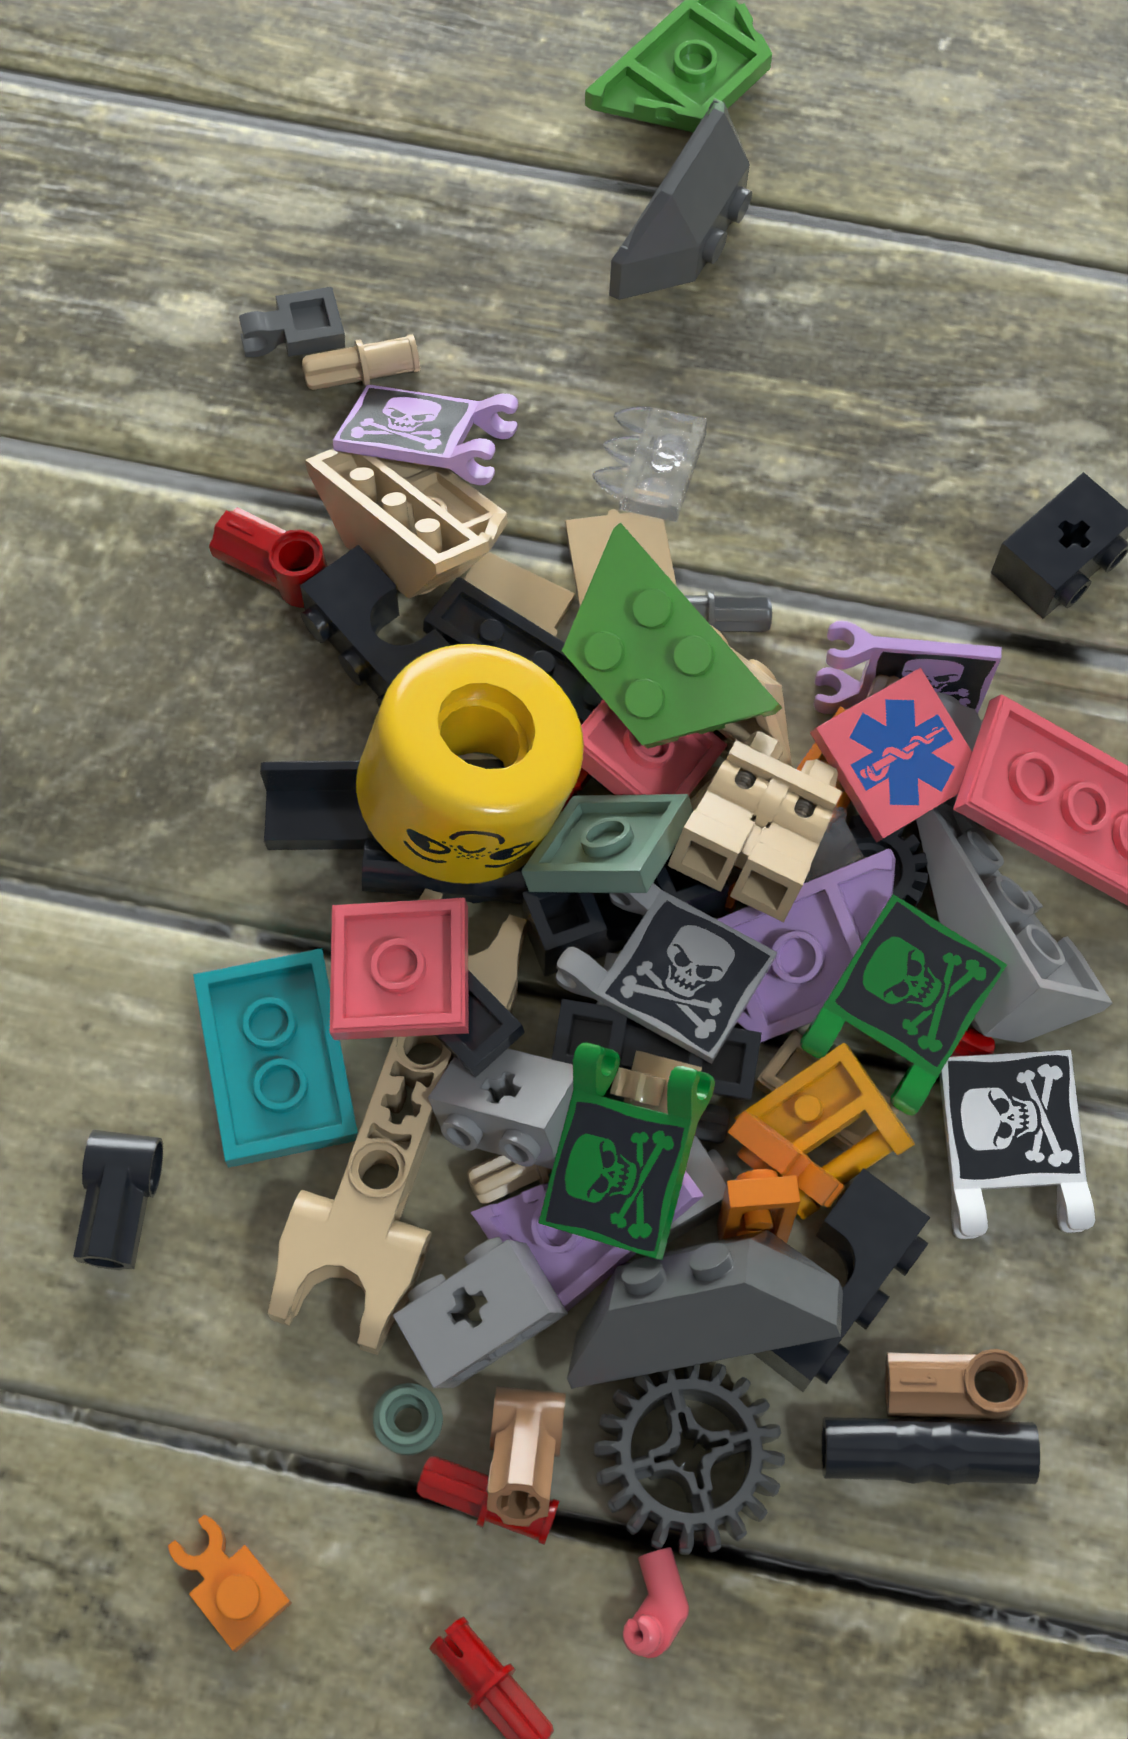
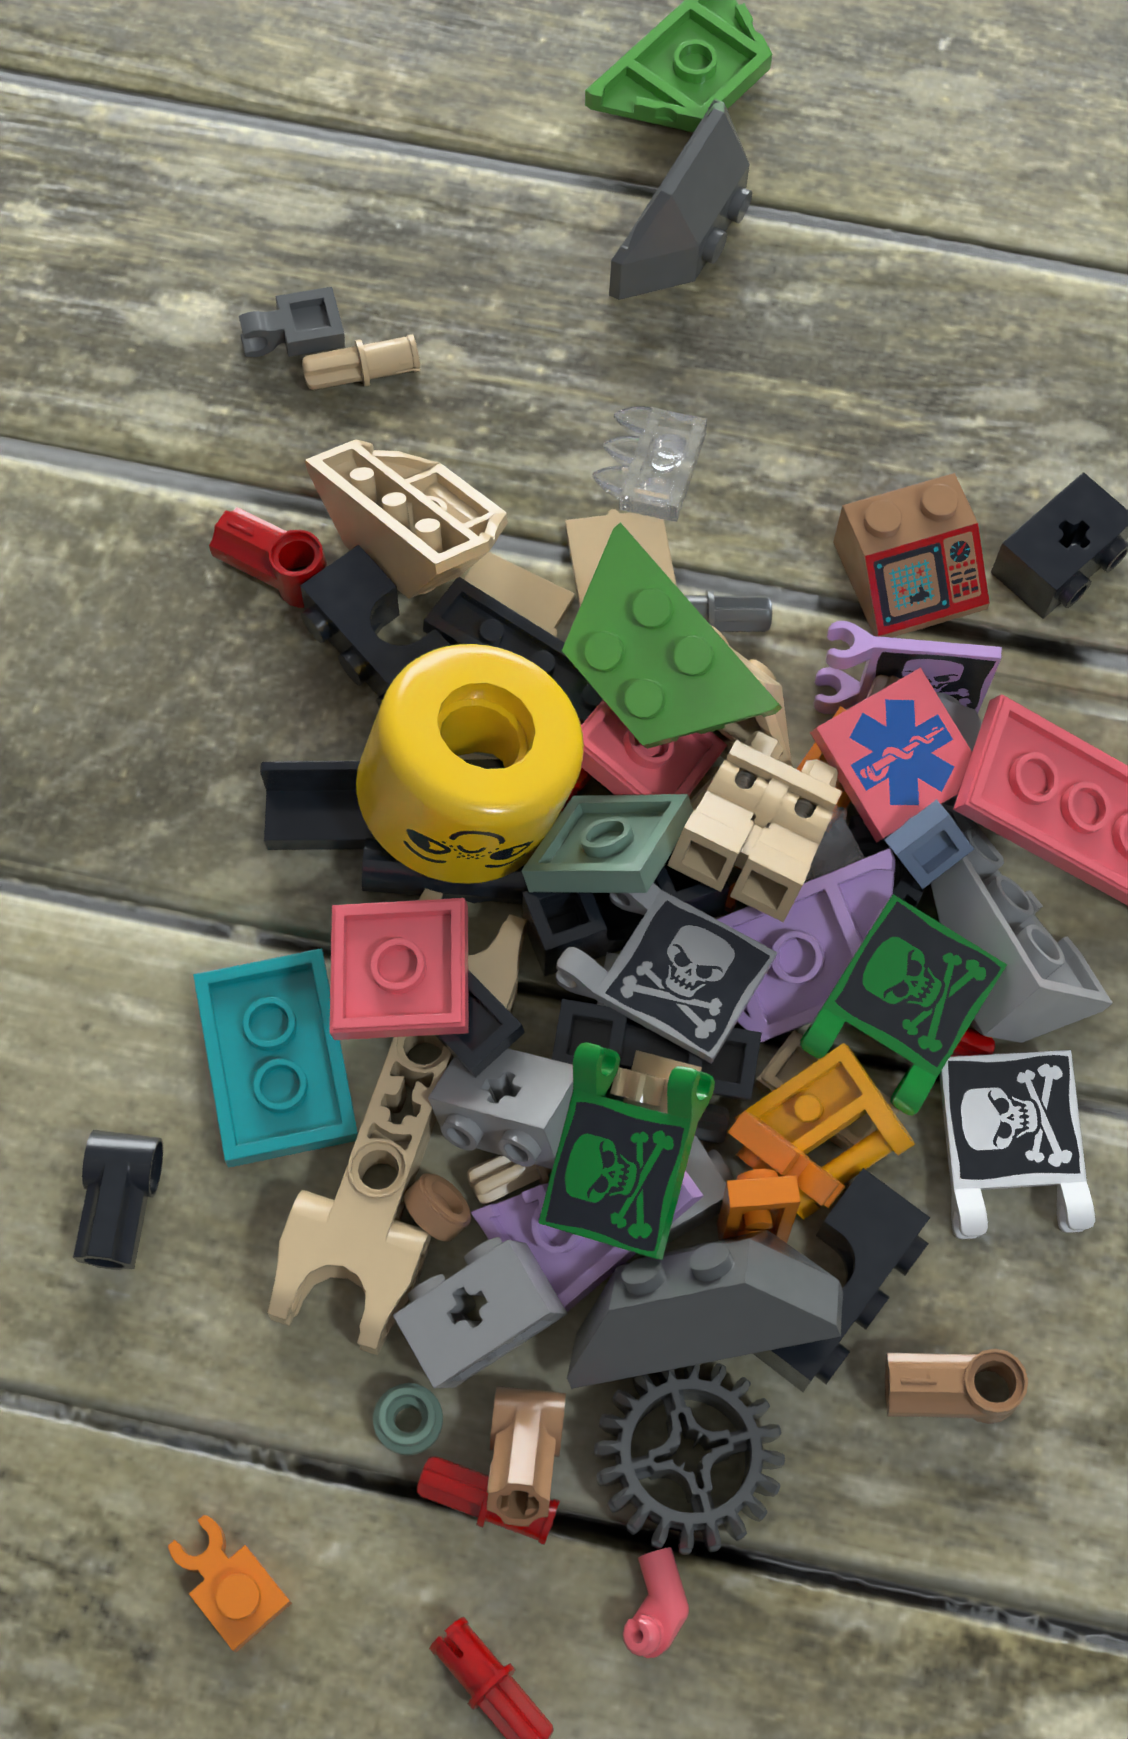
lavender flag [333,385,518,485] -> none
black axle [821,1416,1040,1485] -> none
none -> medium nougat tile [404,1173,471,1242]
none -> medium nougat slope [833,473,990,638]
none -> sand blue plate [884,799,974,889]

